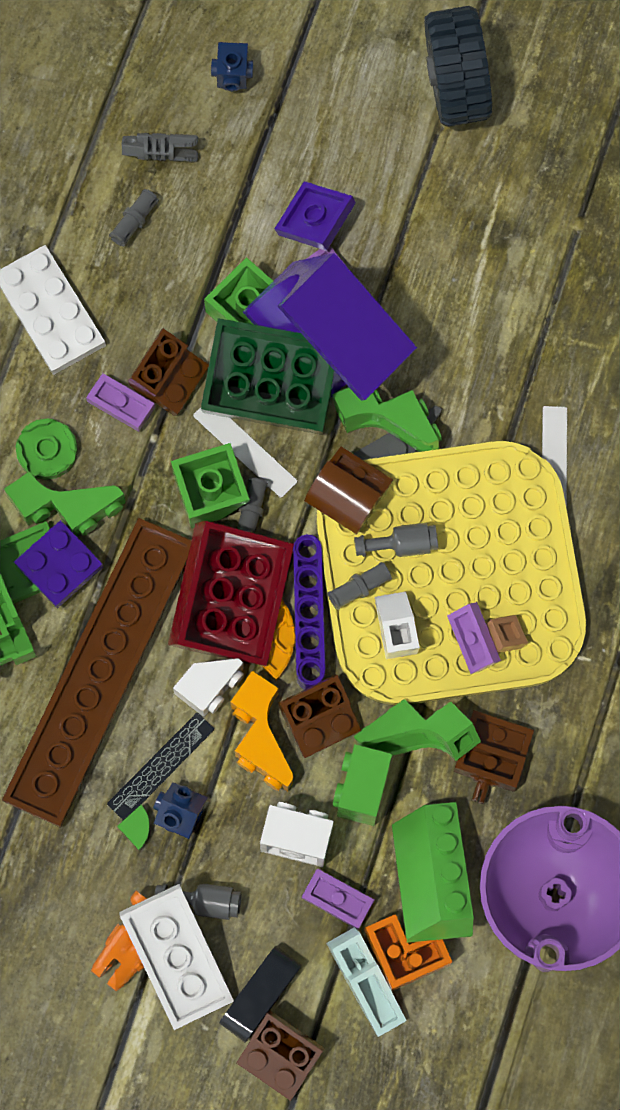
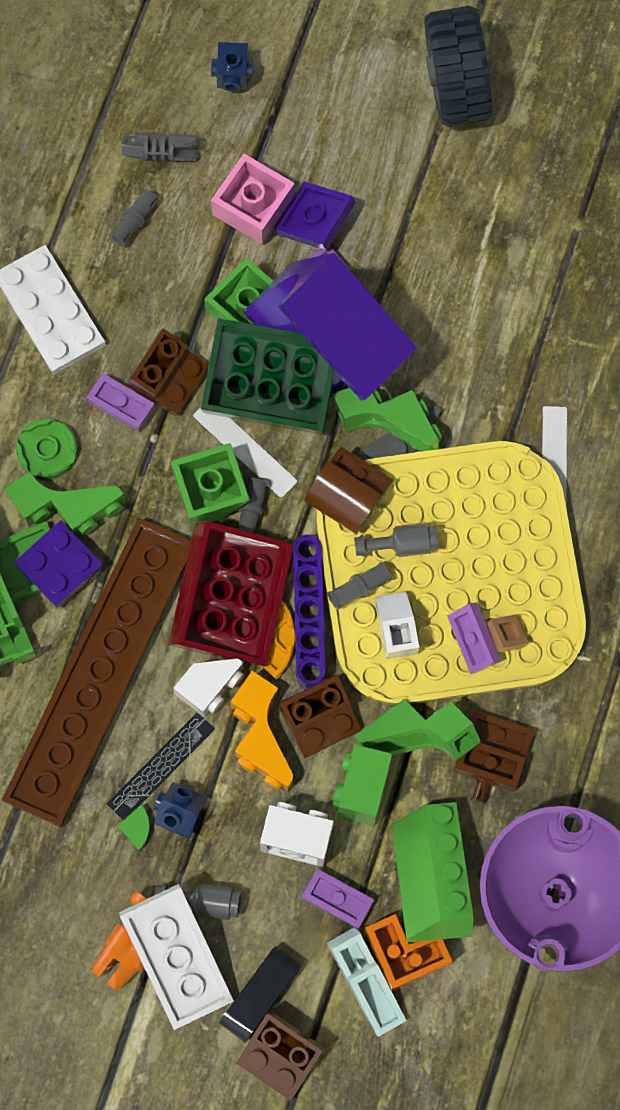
none -> bright pink brick [211,154,295,245]

